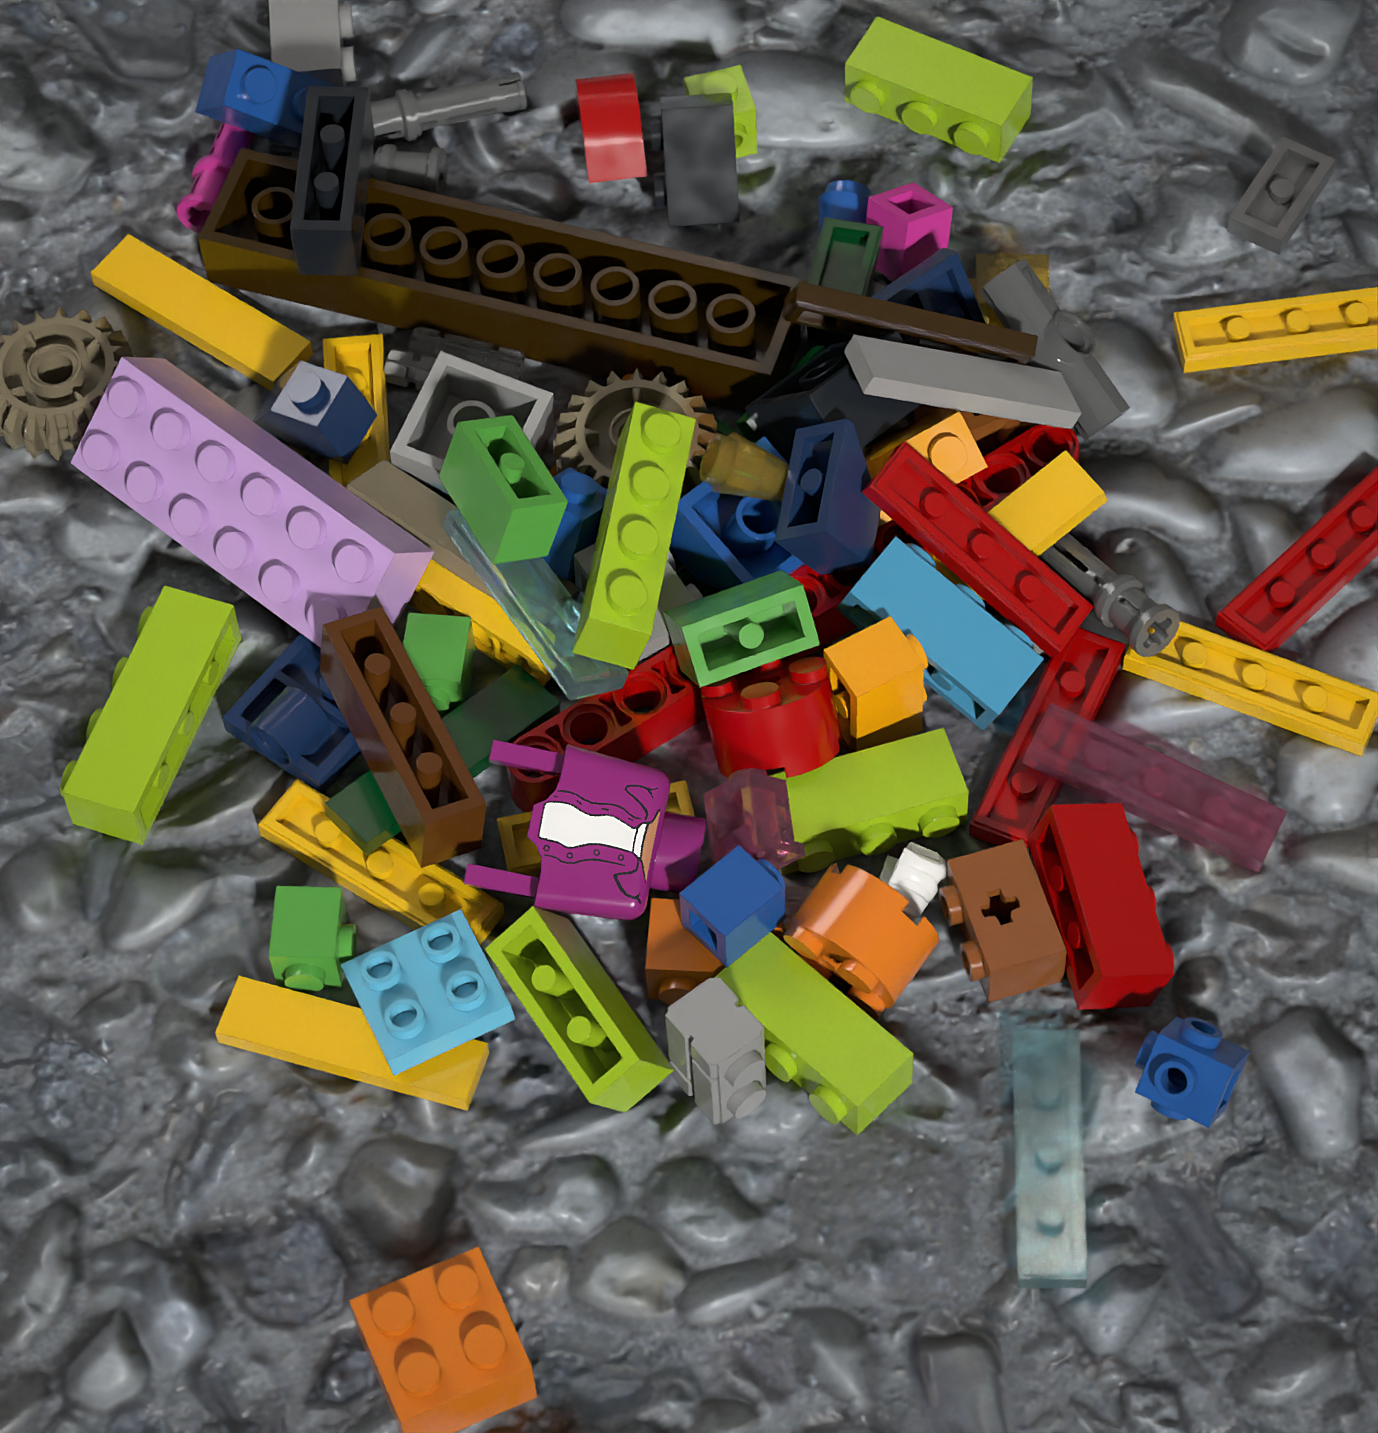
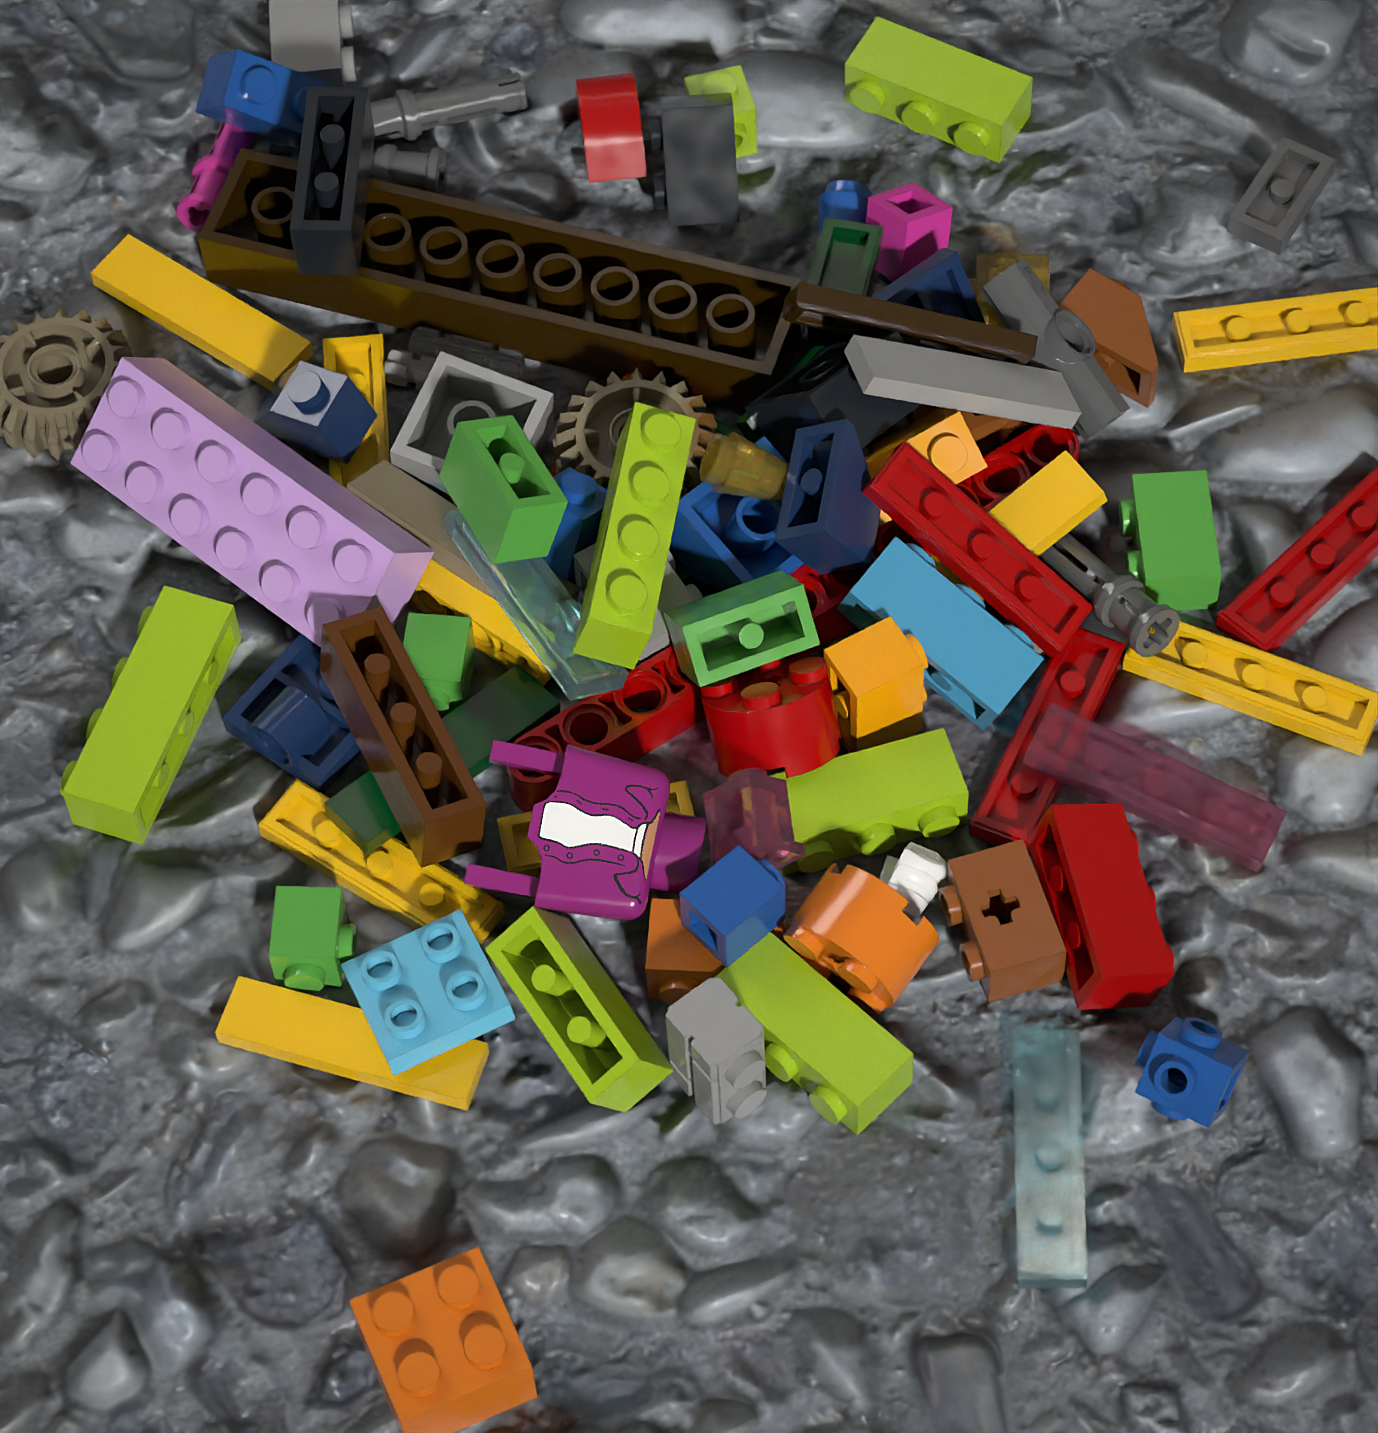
none -> dark orange slope [1058,268,1159,408]
none -> bright green brick [1119,470,1222,611]

